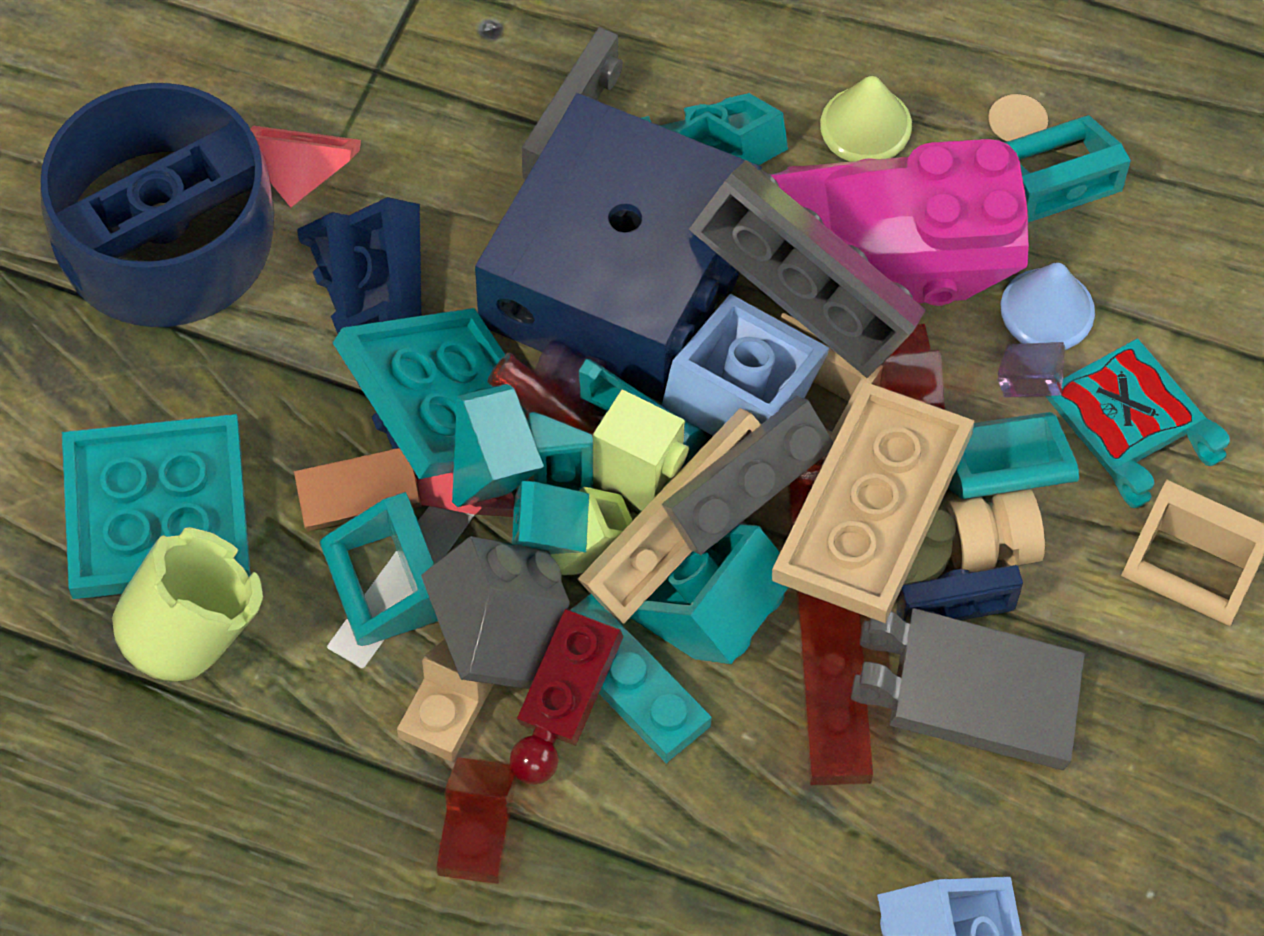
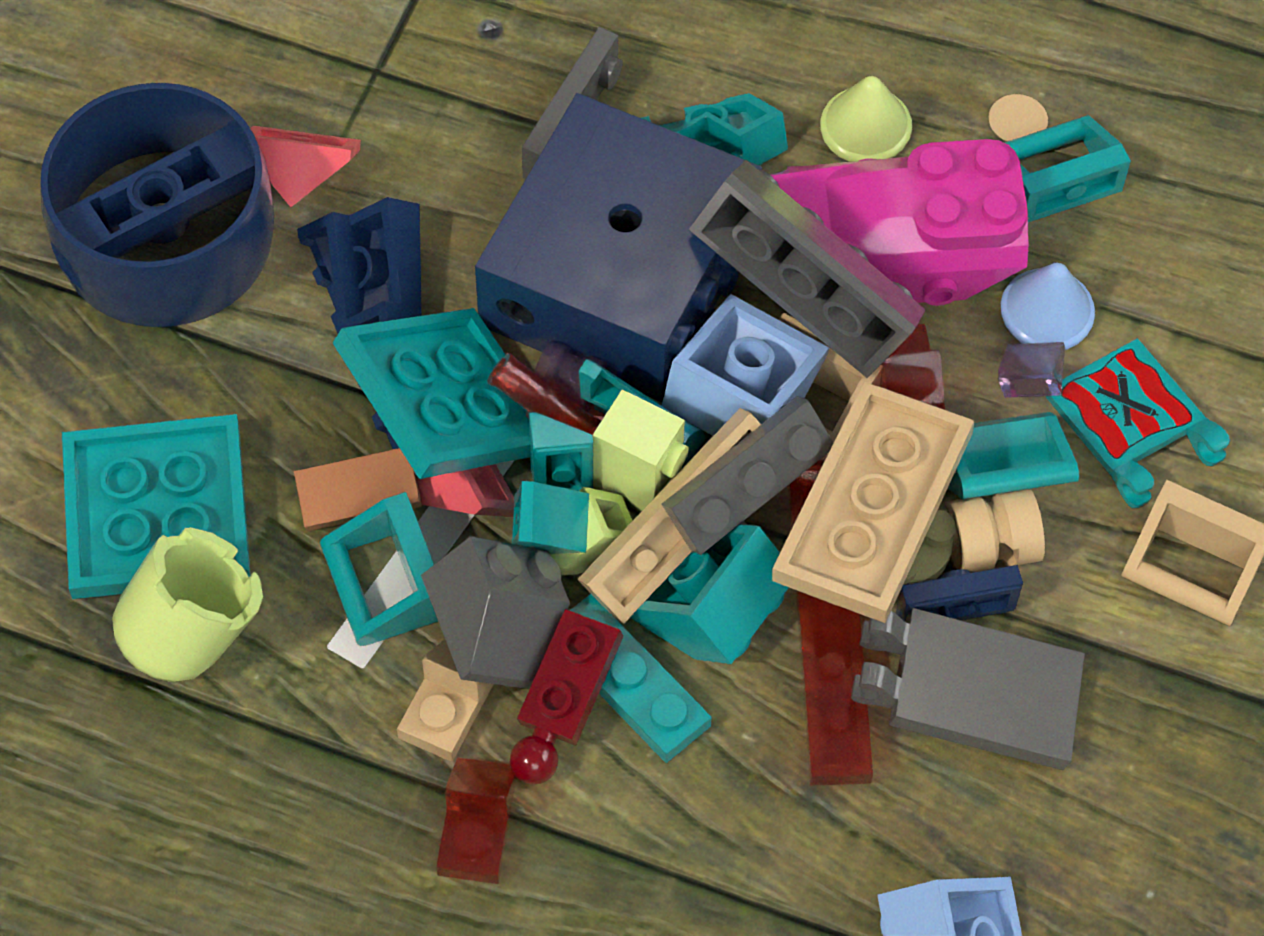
slope [452,384,544,507] -> none

